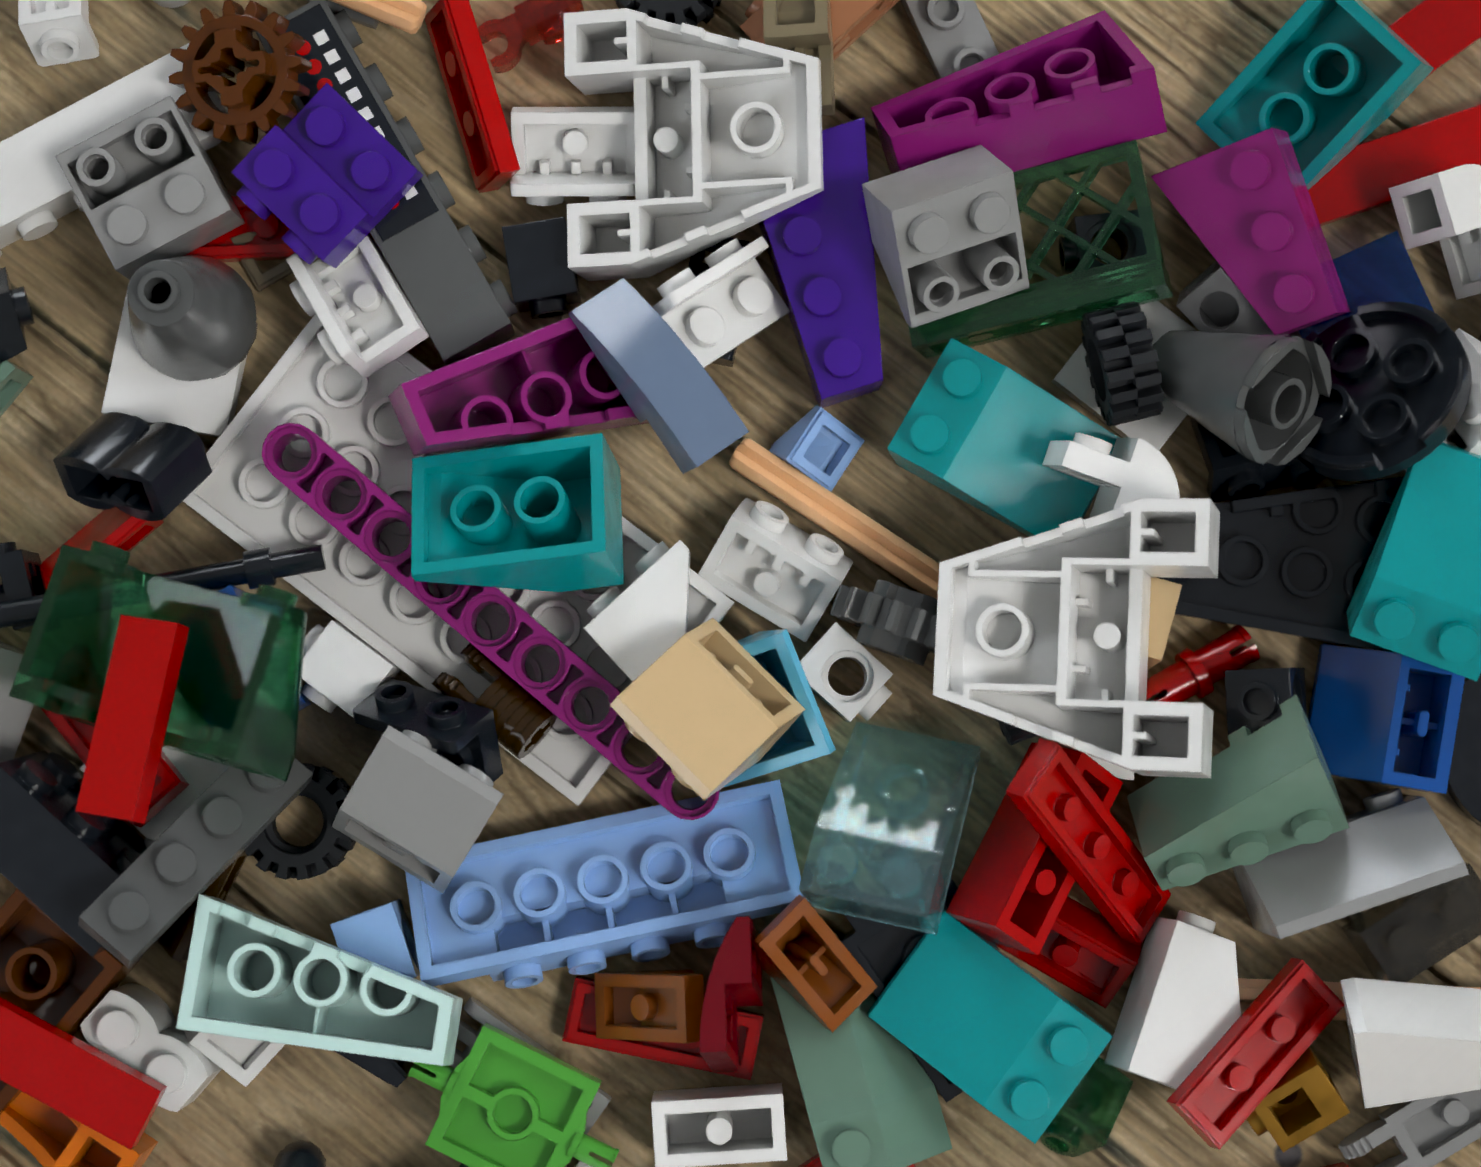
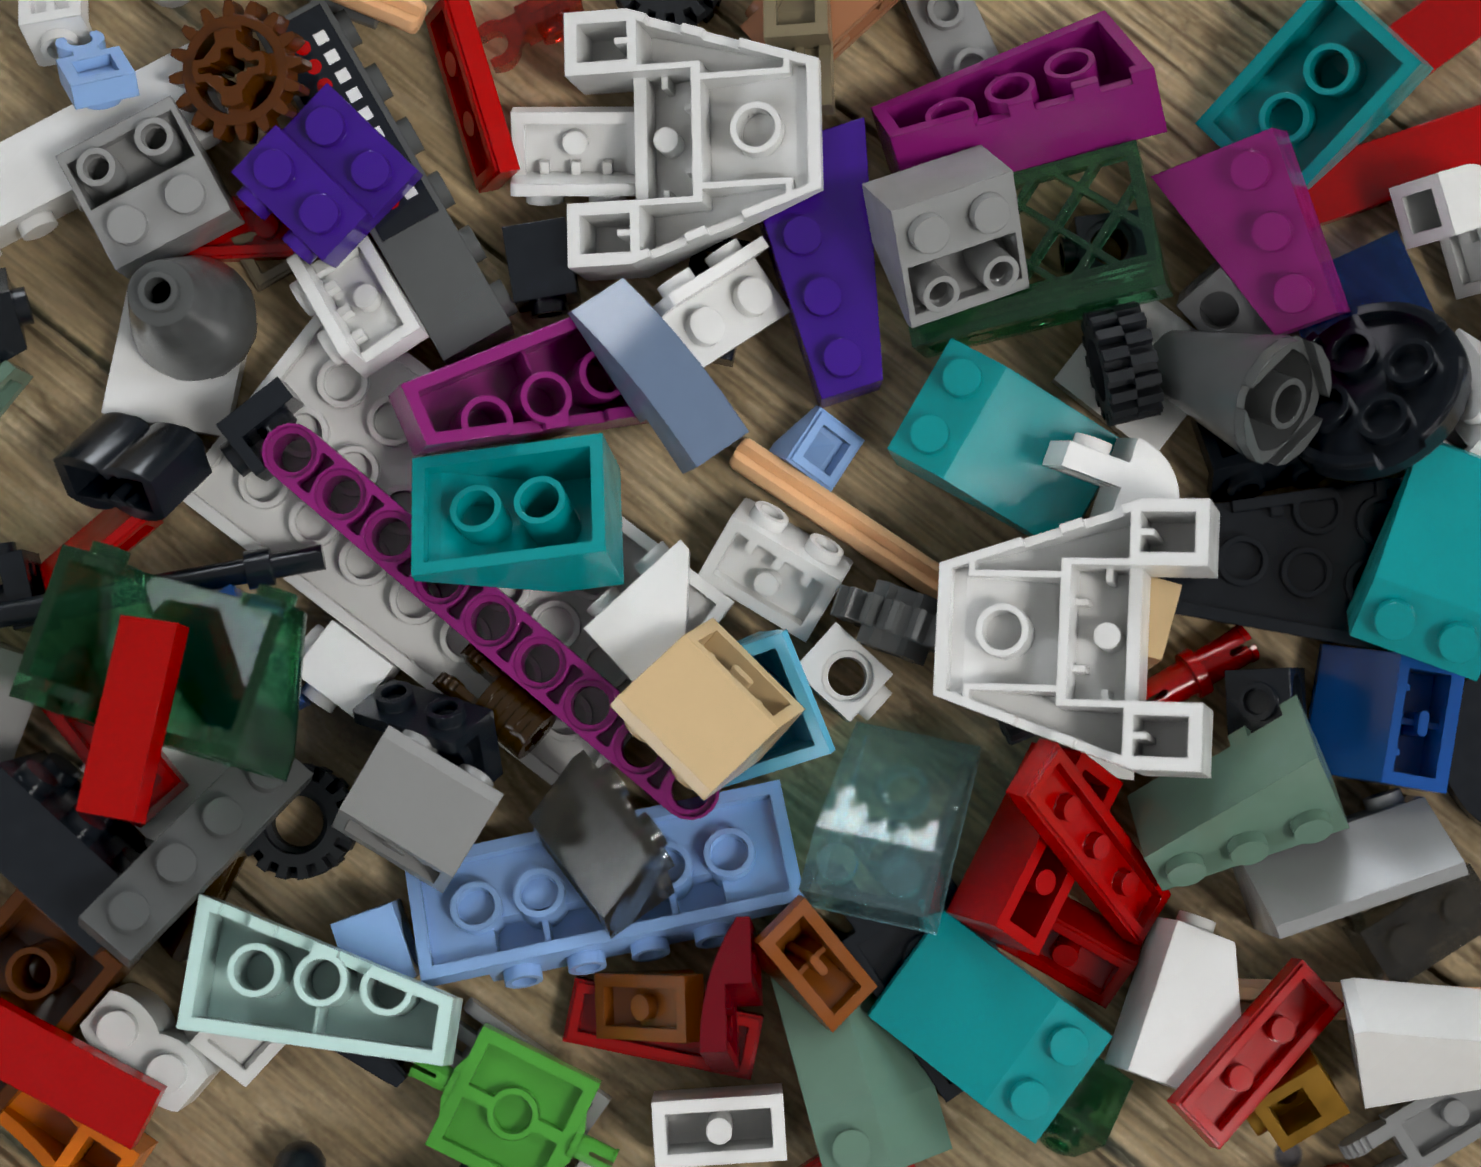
none -> light blue plate [55,30,140,110]
none -> black bracket [216,377,305,482]
none -> clear smoke slope [528,750,675,939]

